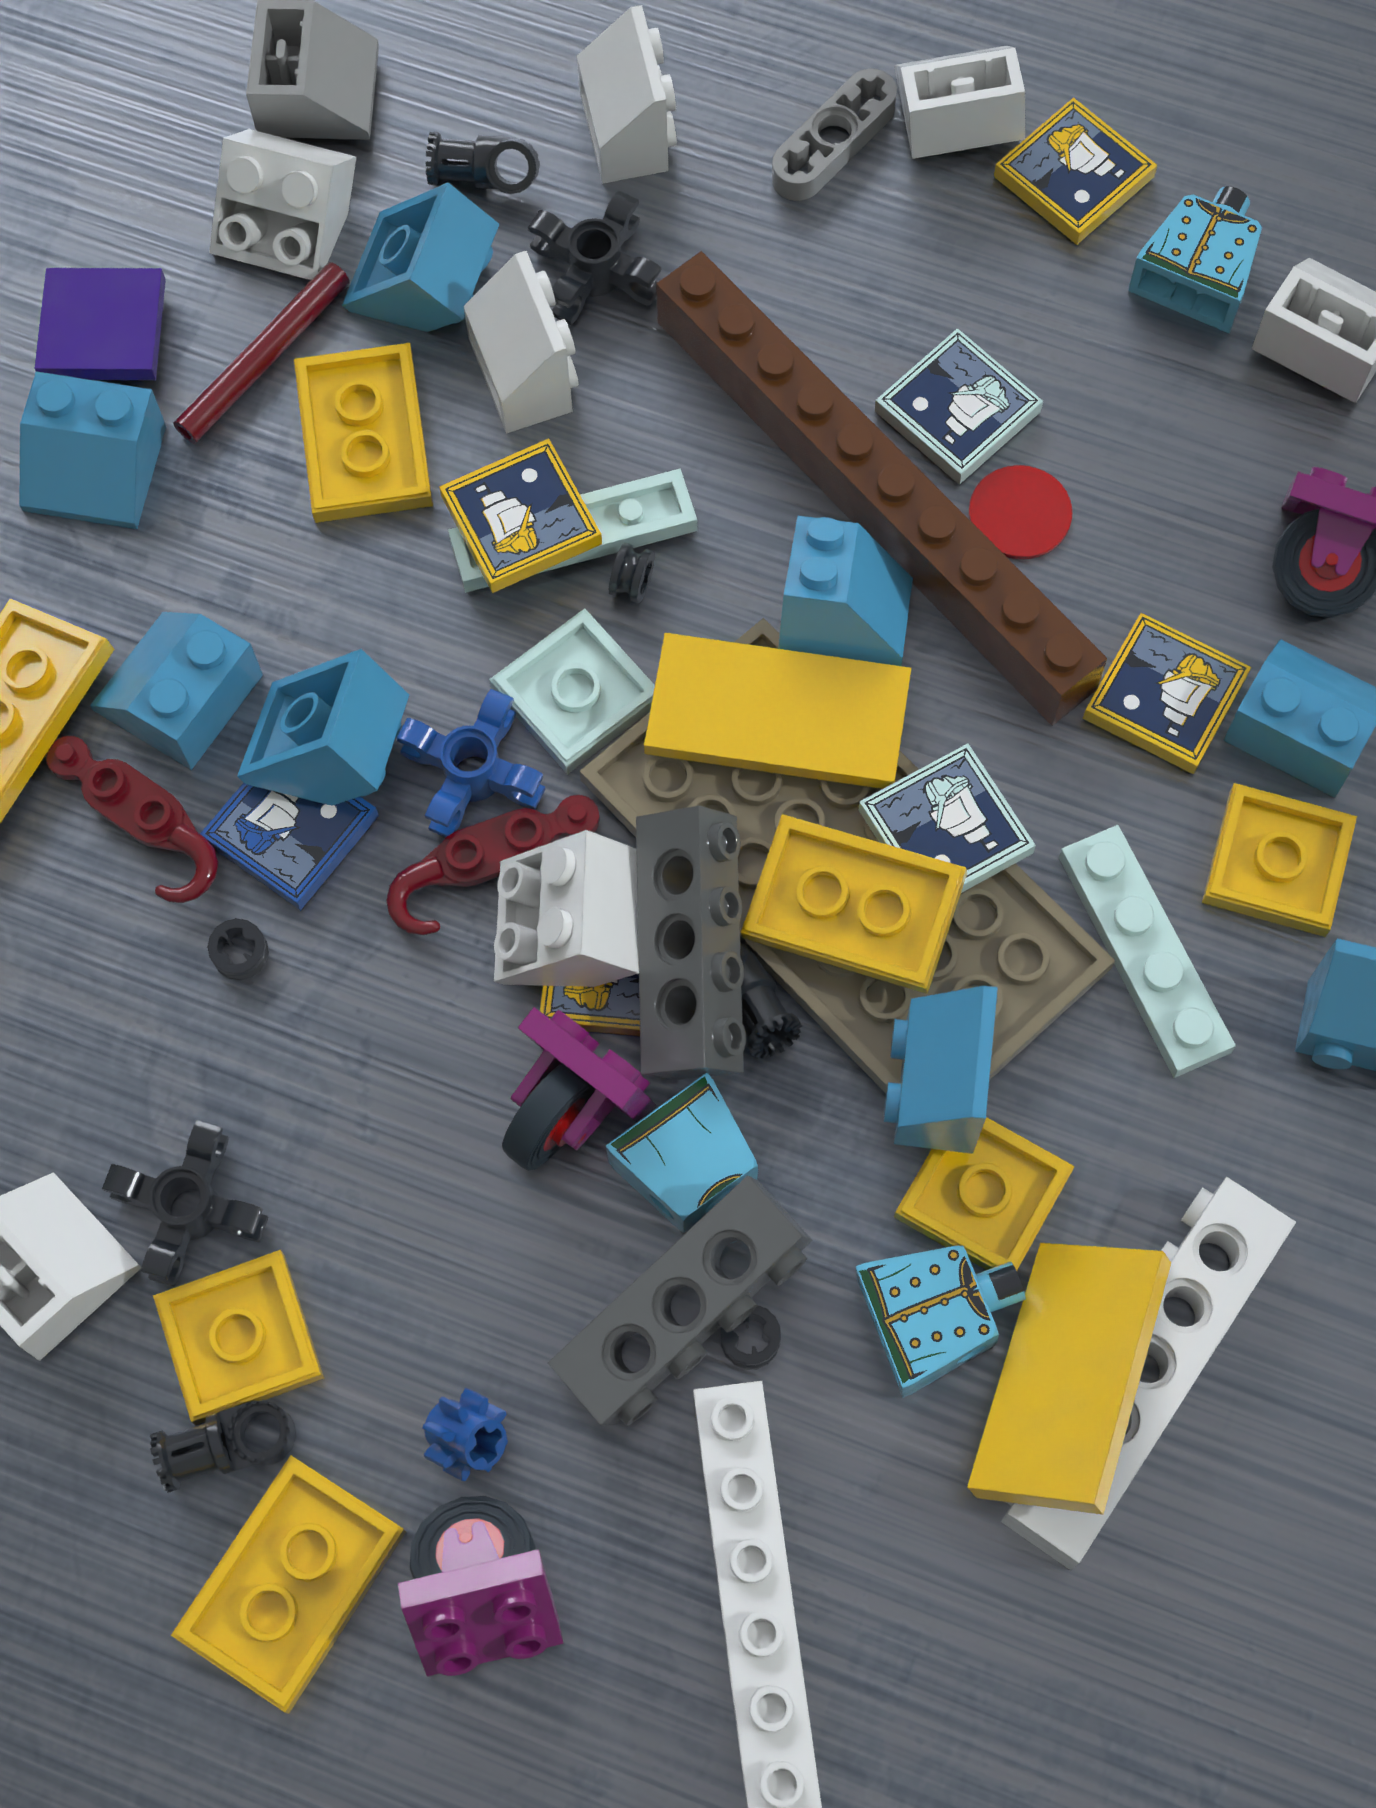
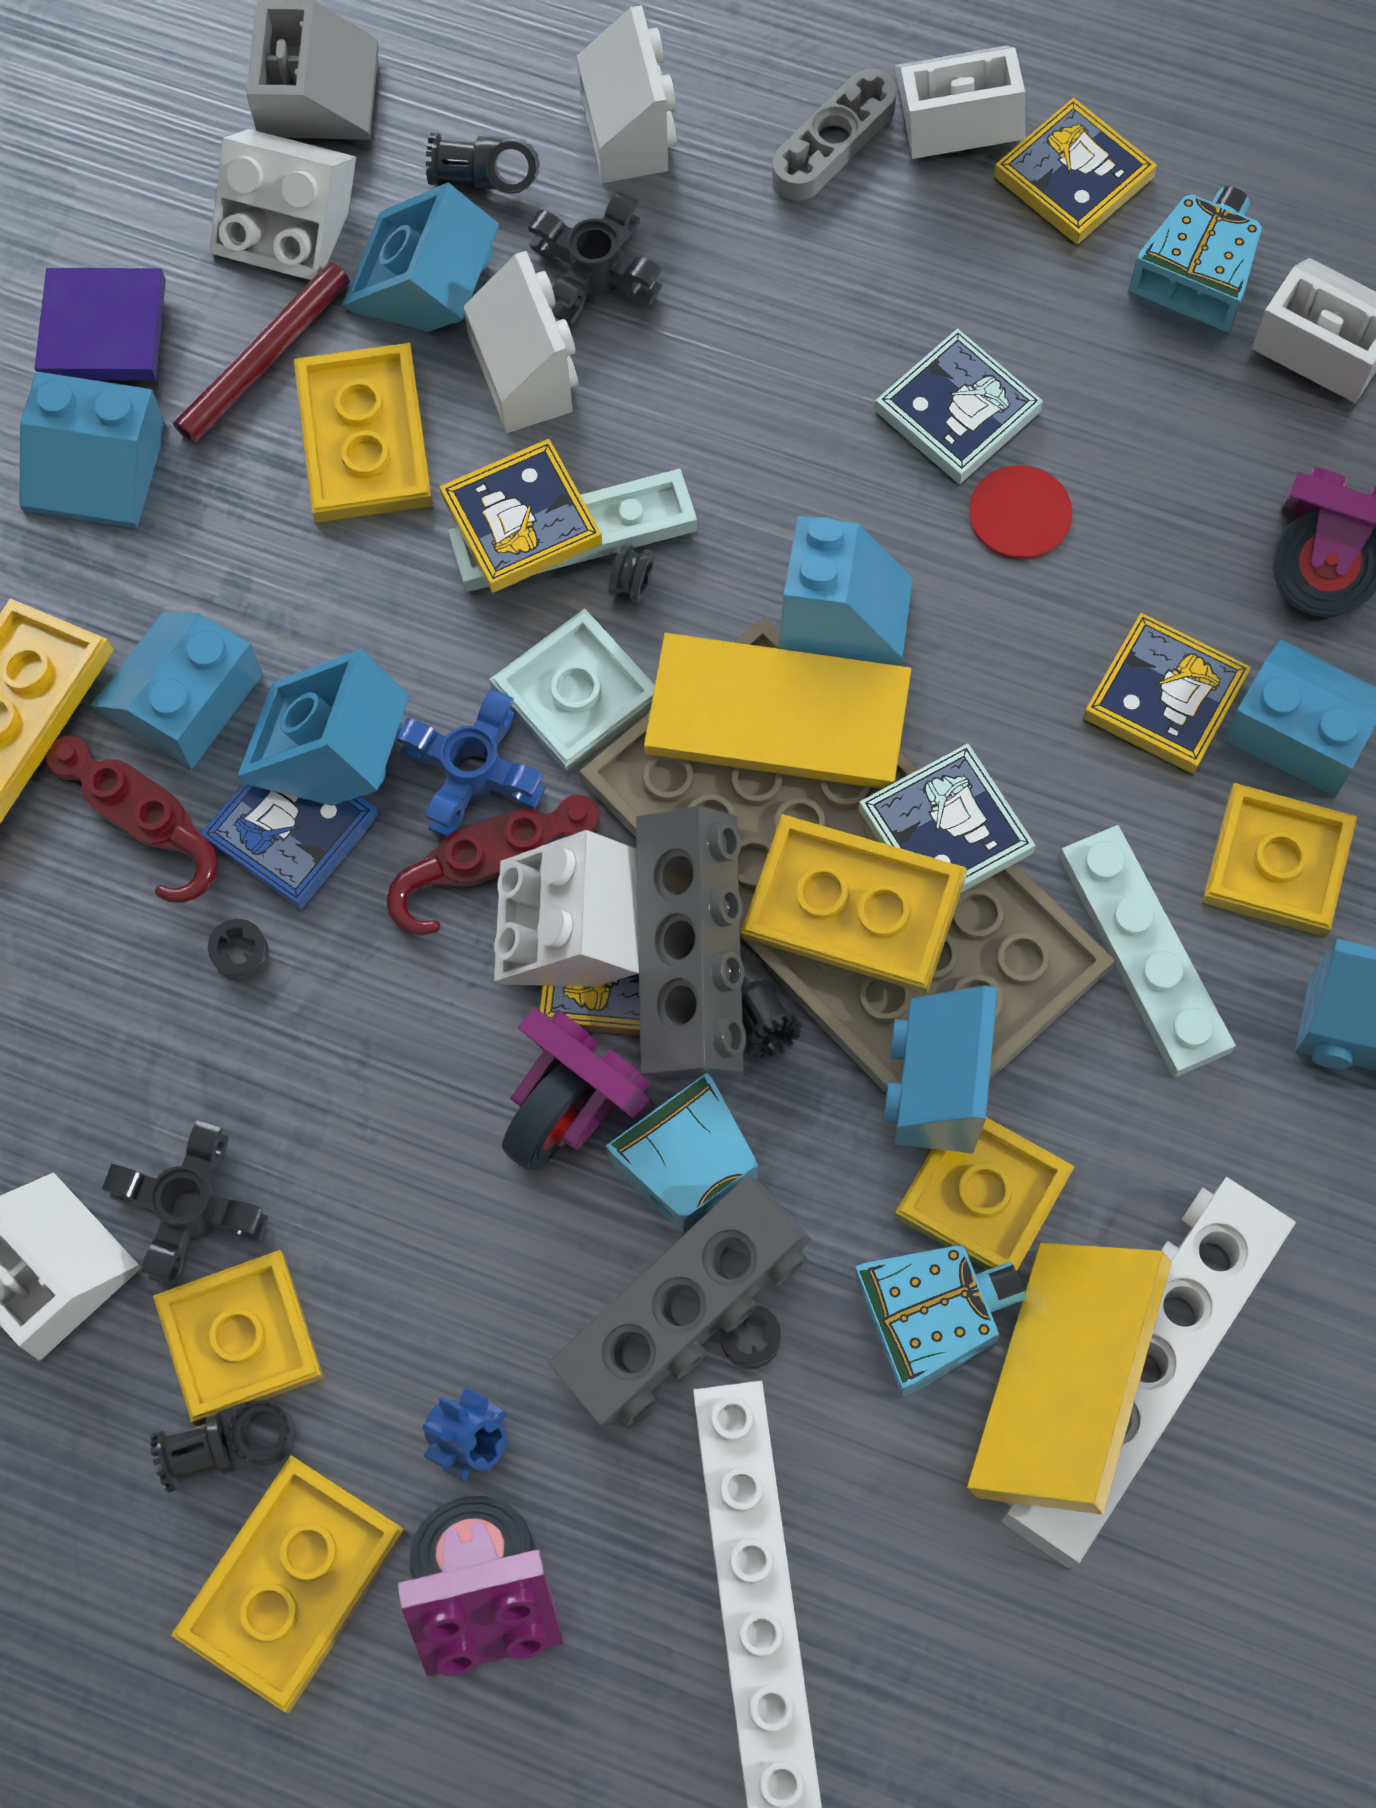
reddish brown brick [656,251,1107,726] -> none

